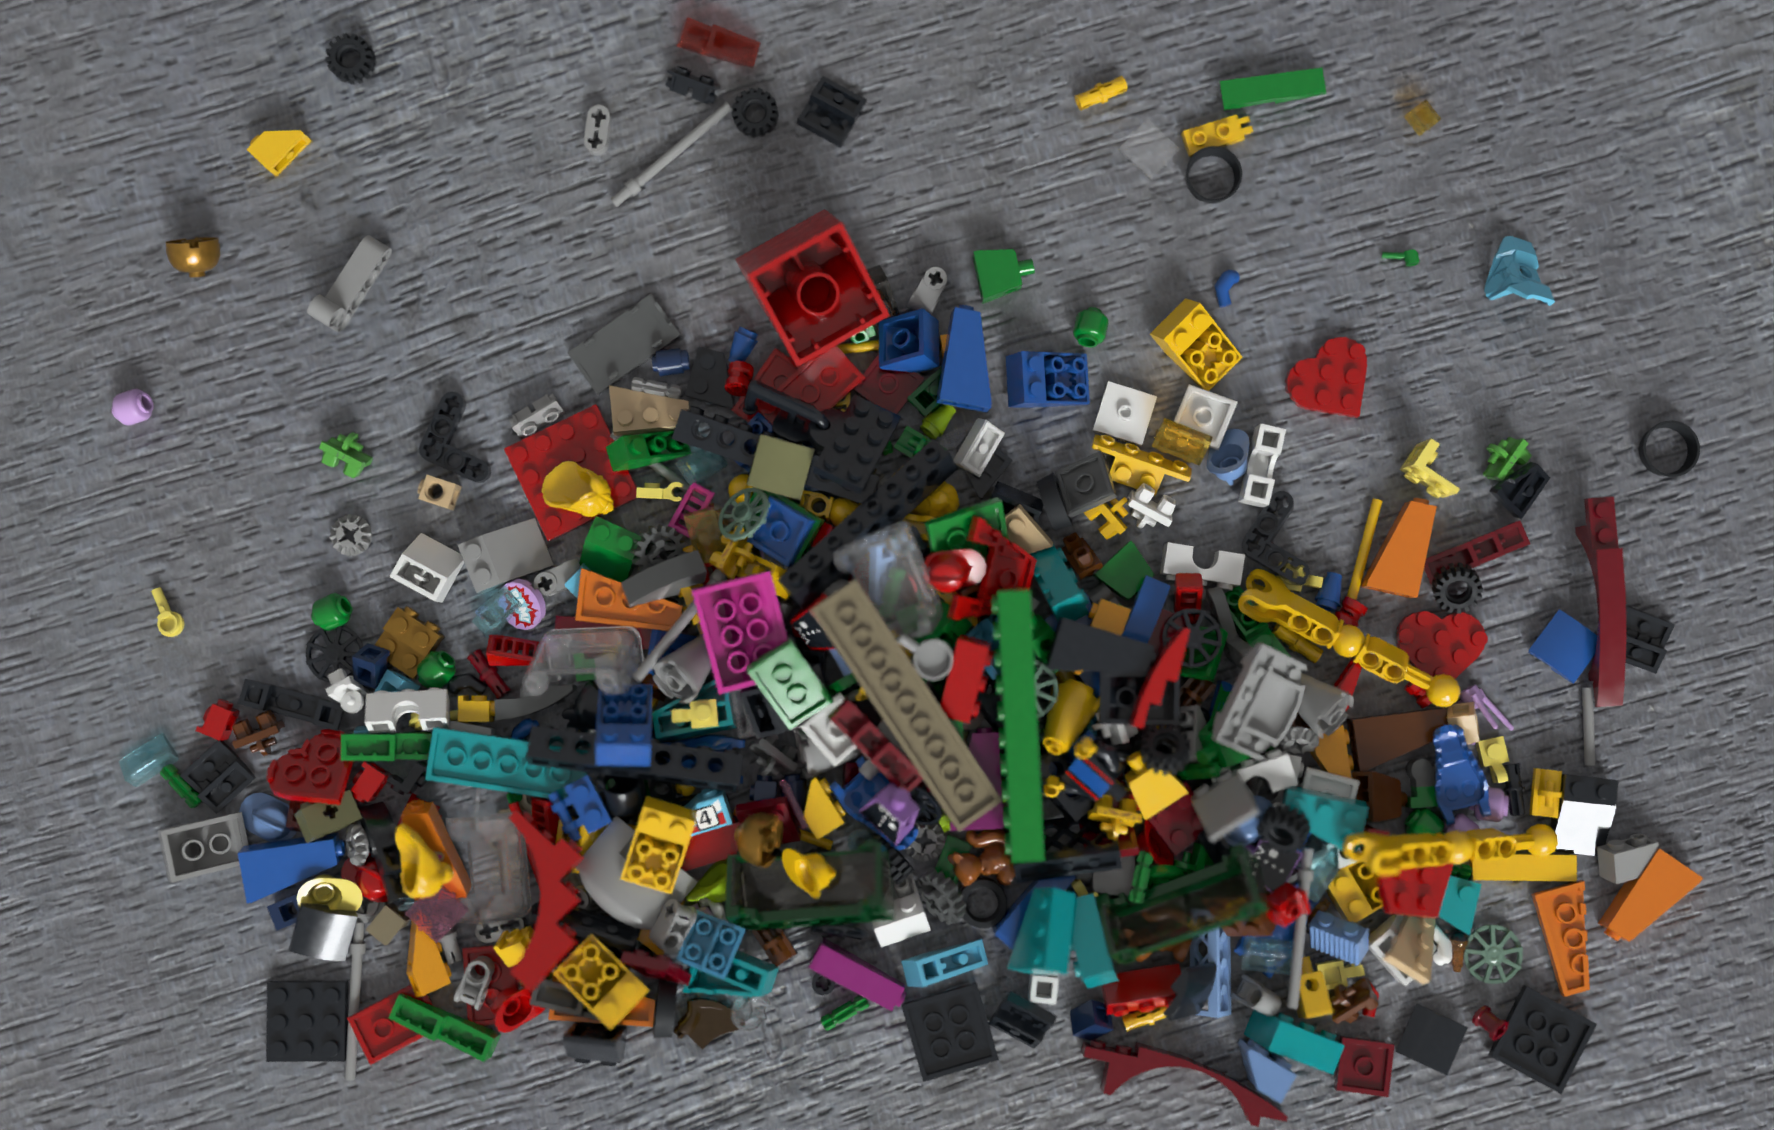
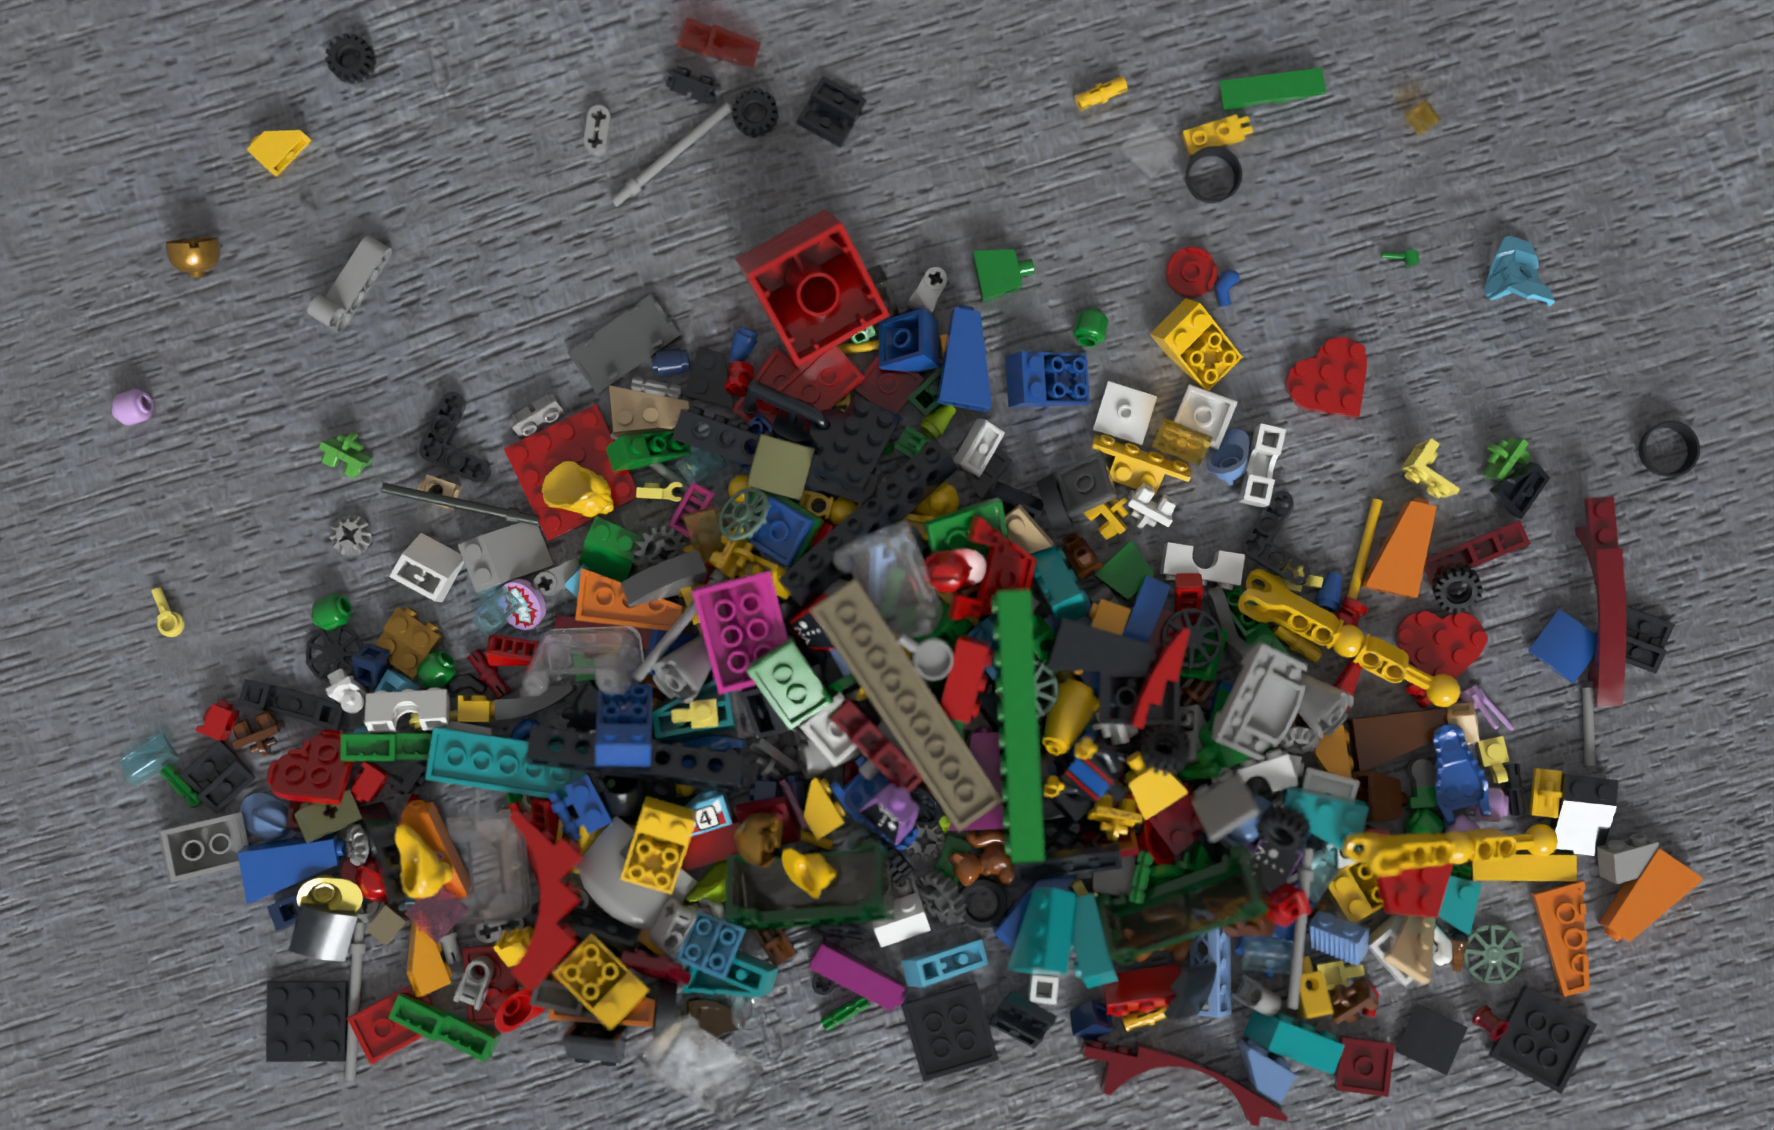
none -> pearl dark grey bar [381,482,539,526]
none -> clear windscreen [633,1014,764,1124]
none -> red tile [1165,246,1217,298]

